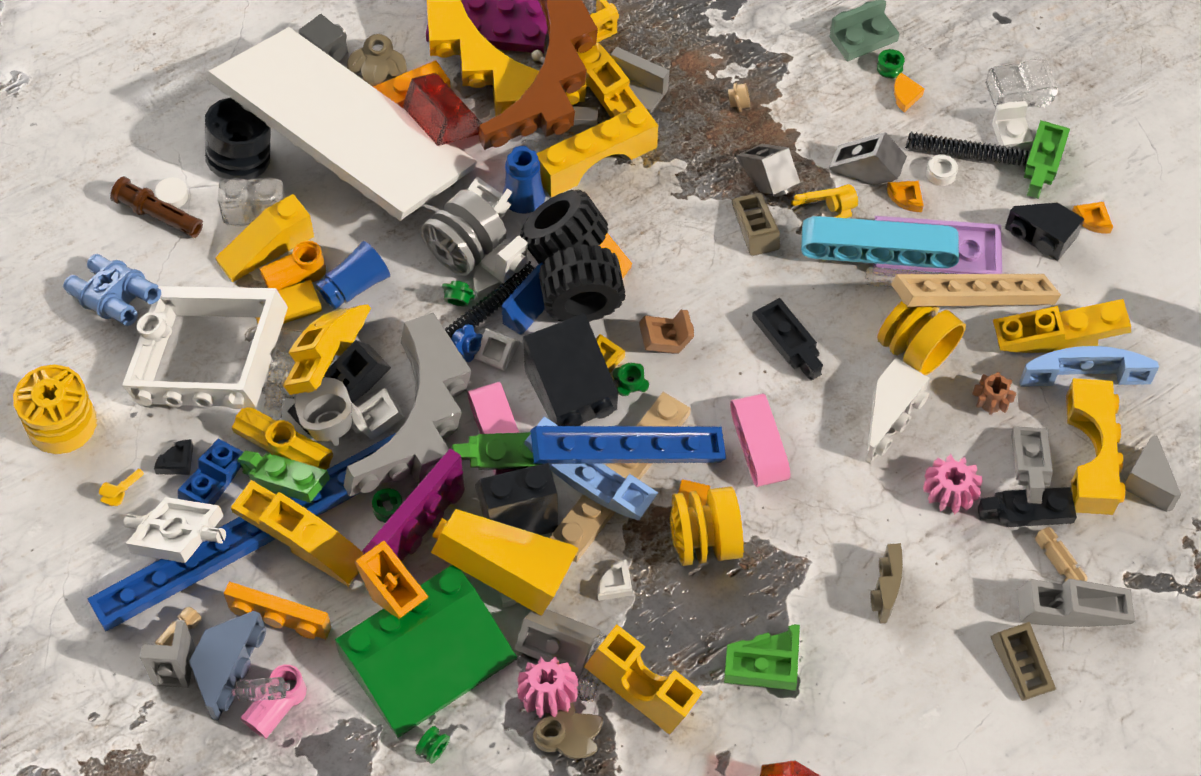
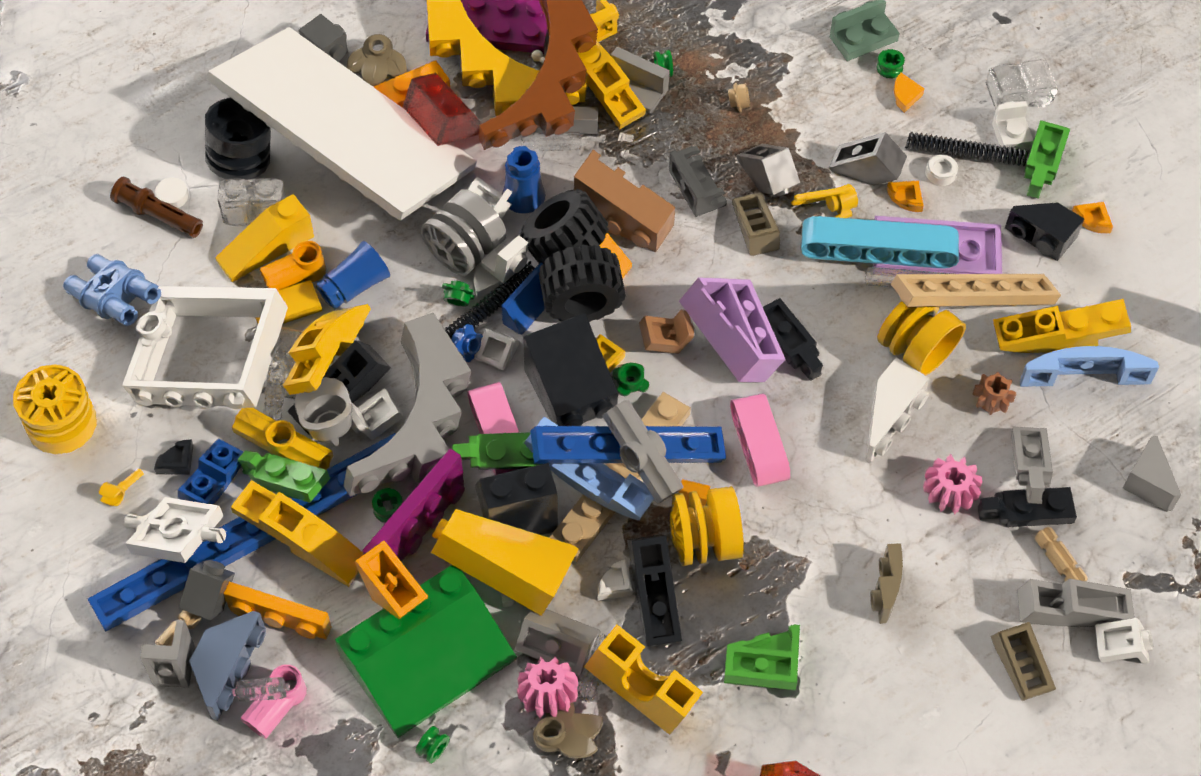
yellow arch [537,104,658,198] -> none
yellow arch [1066,378,1125,515] -> none
none -> dark grey brick [179,560,235,621]
none -> medium nougat wedge [574,150,675,252]
none -> light grey piece [602,400,684,504]
none -> black slope [627,534,682,647]
none -> green bush [653,50,673,77]
none -> dark grey hinge [669,146,727,217]
none -> lavender wedge [679,277,786,382]
none -> white bracket [1095,618,1154,664]

